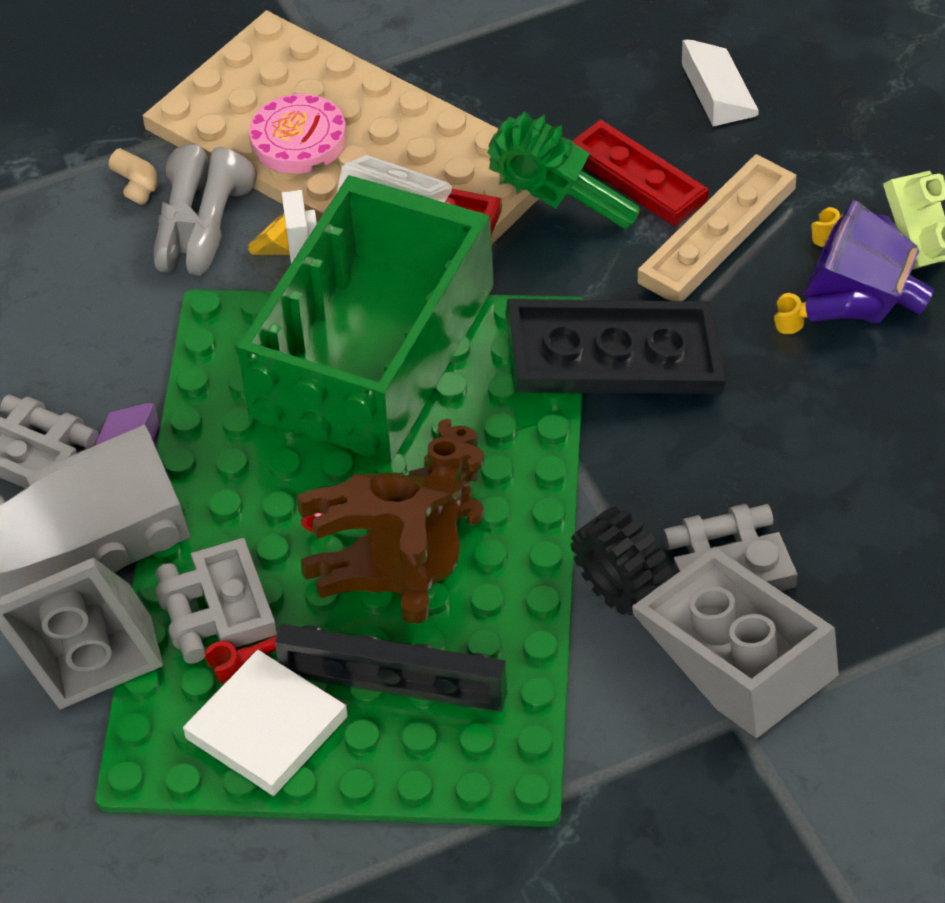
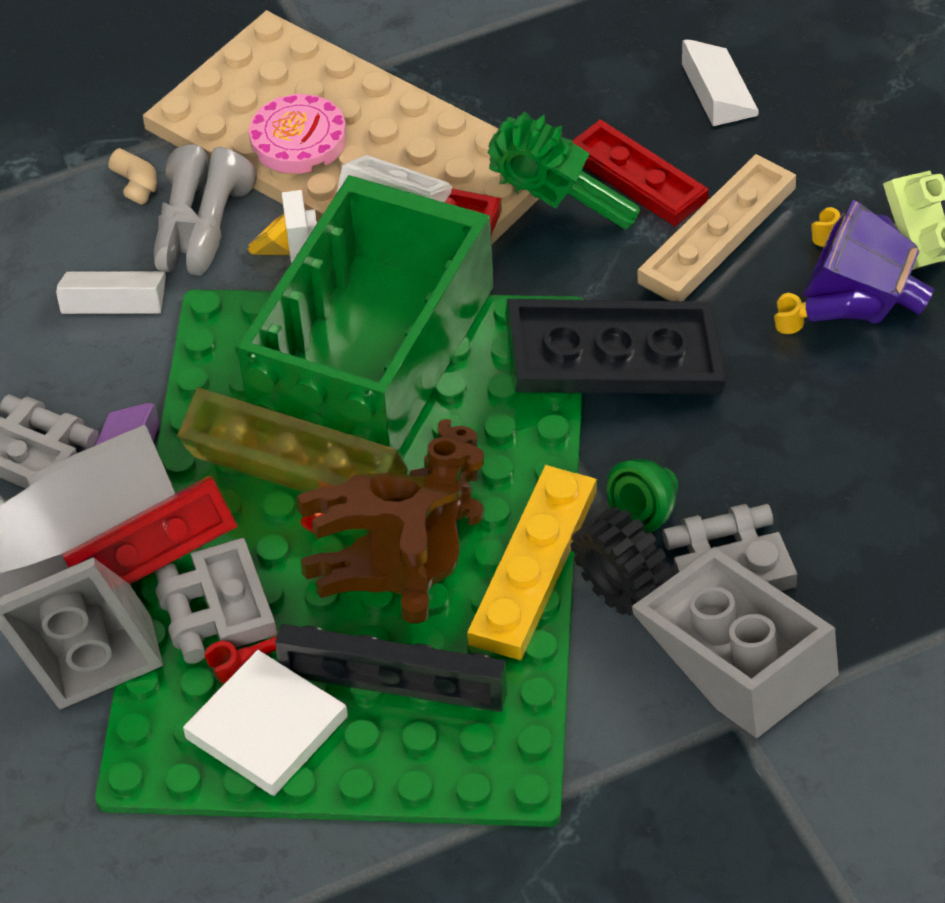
none -> white slope [56,271,166,314]
none -> red tile [61,476,238,584]
none -> clear yellow brick [177,387,408,492]
none -> yellow plate [467,465,597,661]
none -> green brick [606,459,678,534]

